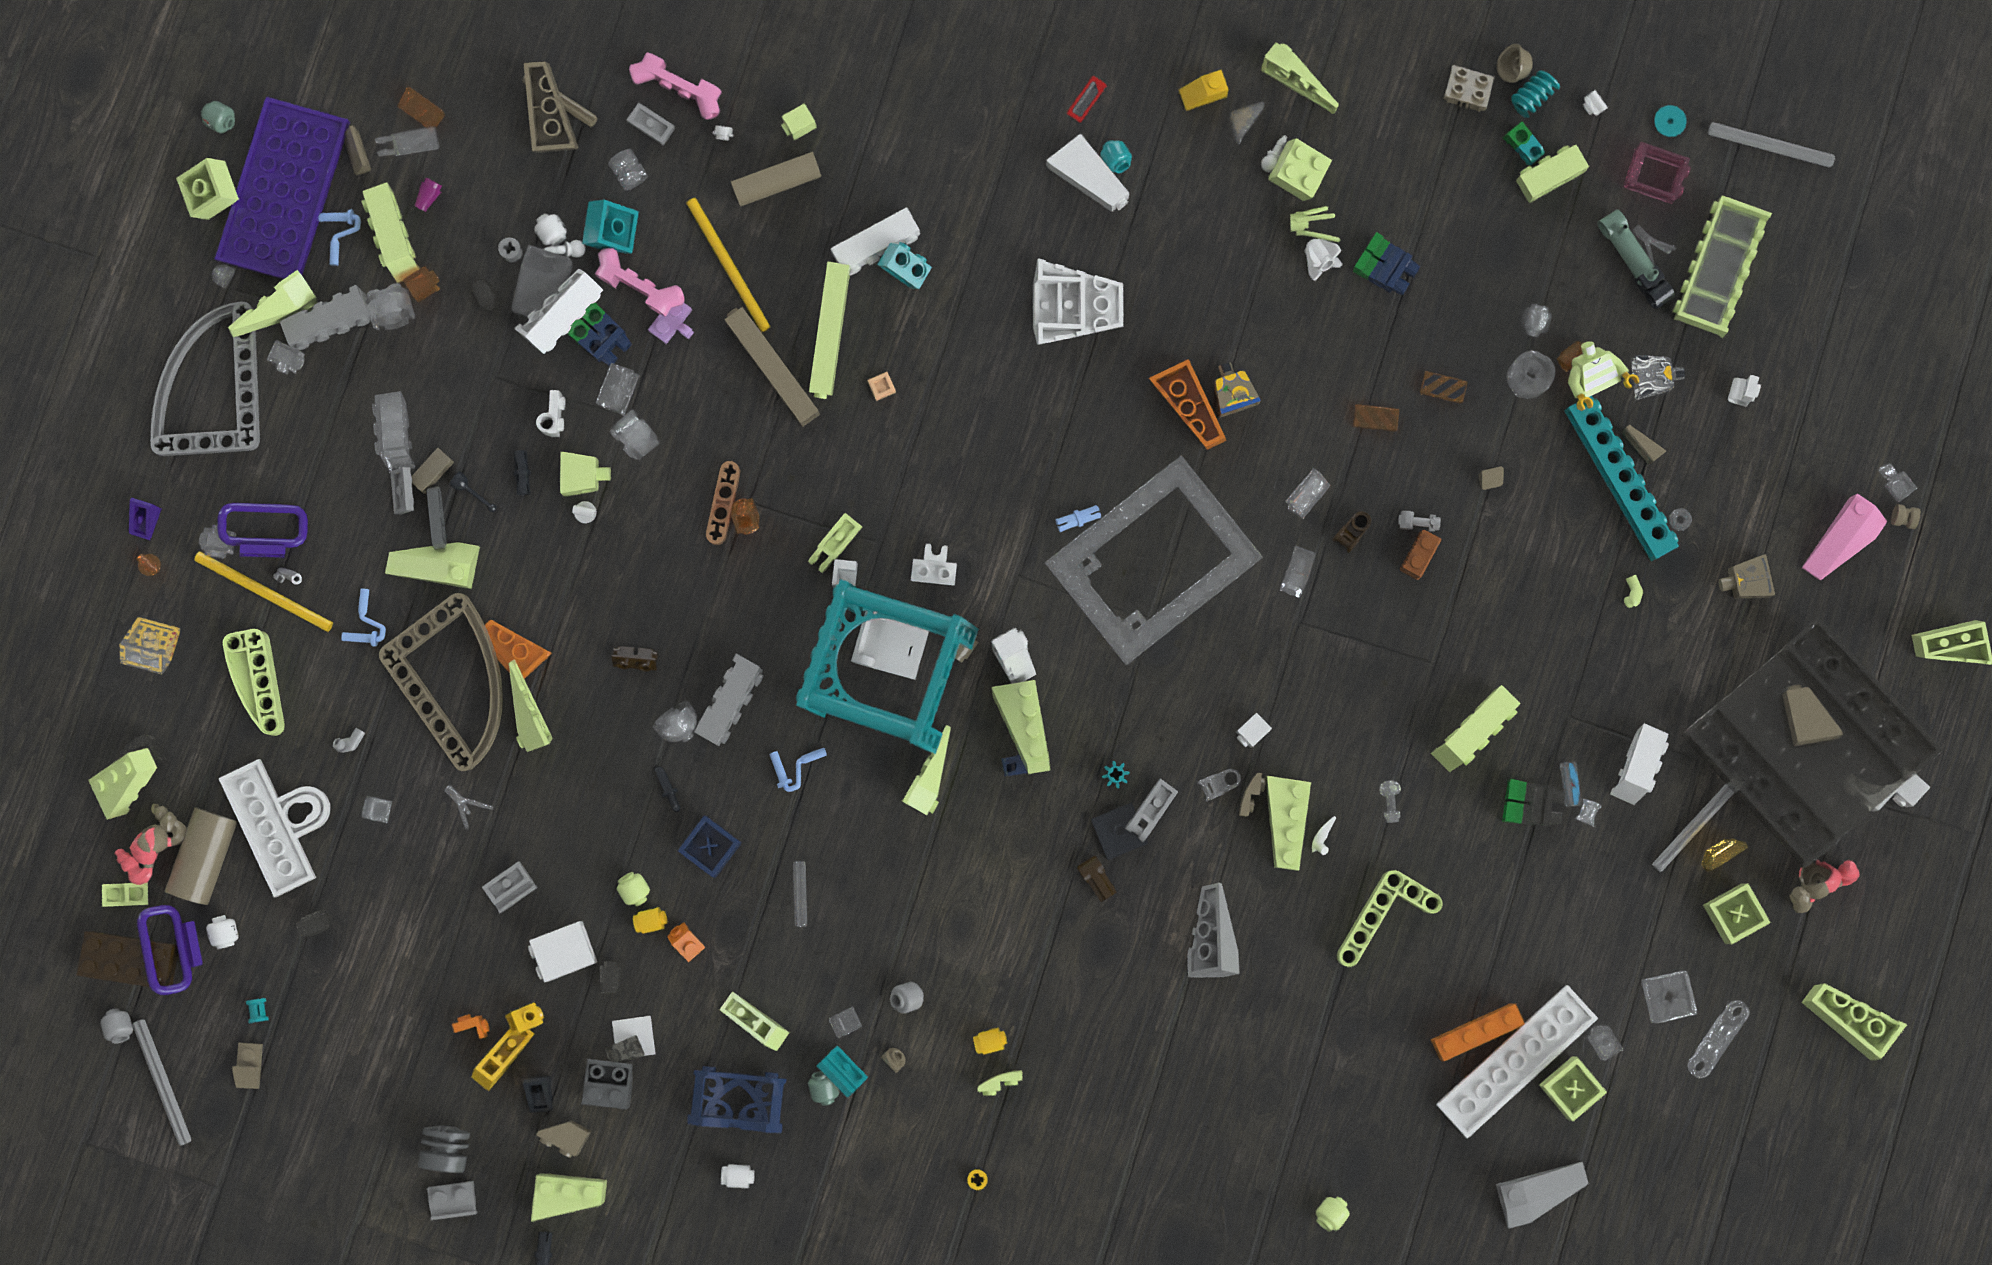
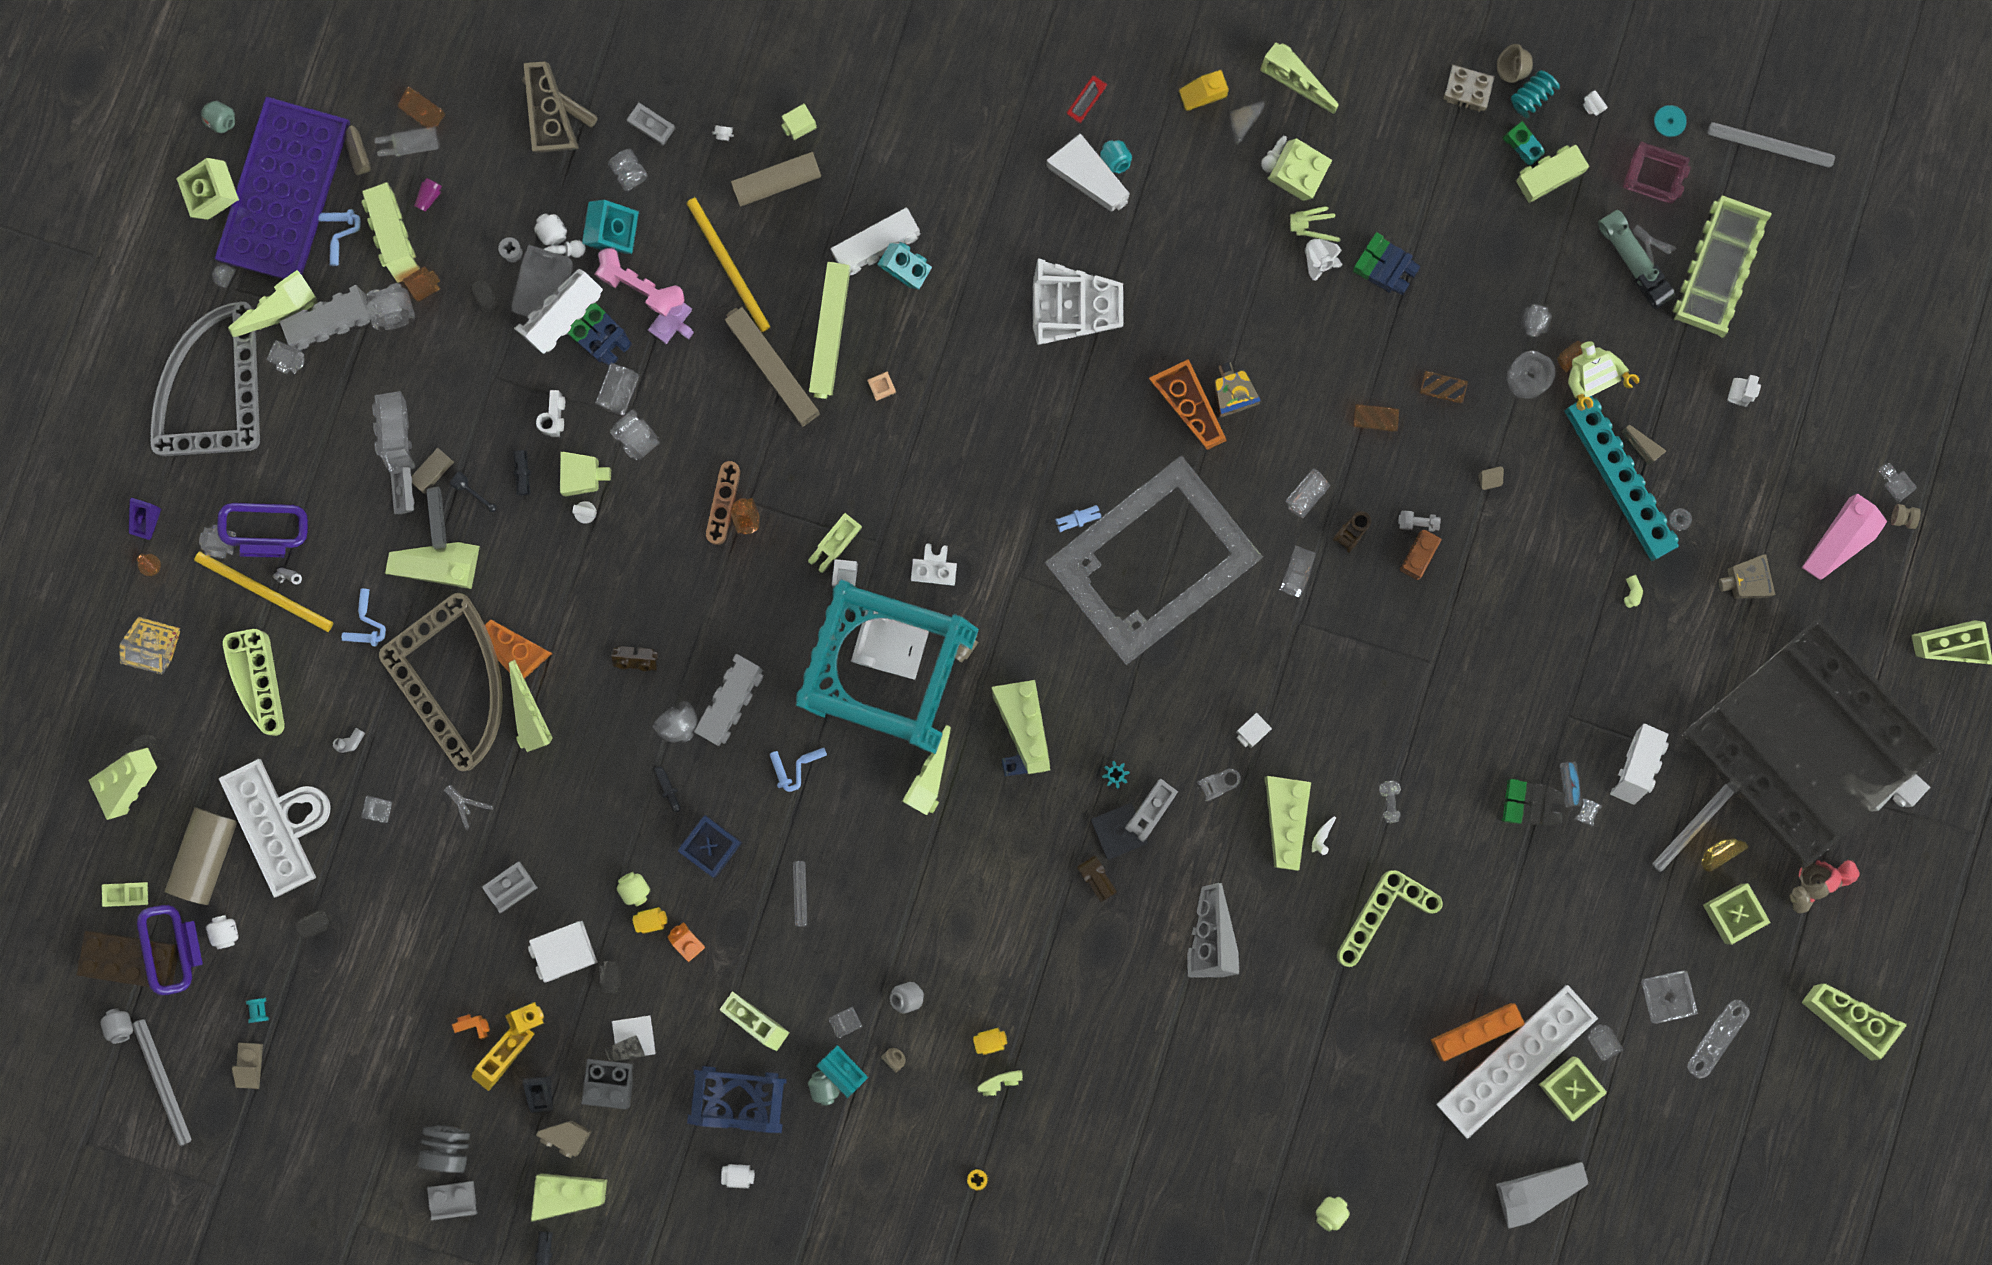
hair [114,804,187,885] -> none
bright pink plate [629,53,722,119] -> none
white wedge [992,628,1036,684] -> none
dark tan slope [1238,773,1265,817] -> none
yellowish green wedge [1431,685,1520,772] -> none
clear torso [1631,355,1685,400] -> none
dark tan slope [1782,685,1843,746] -> none

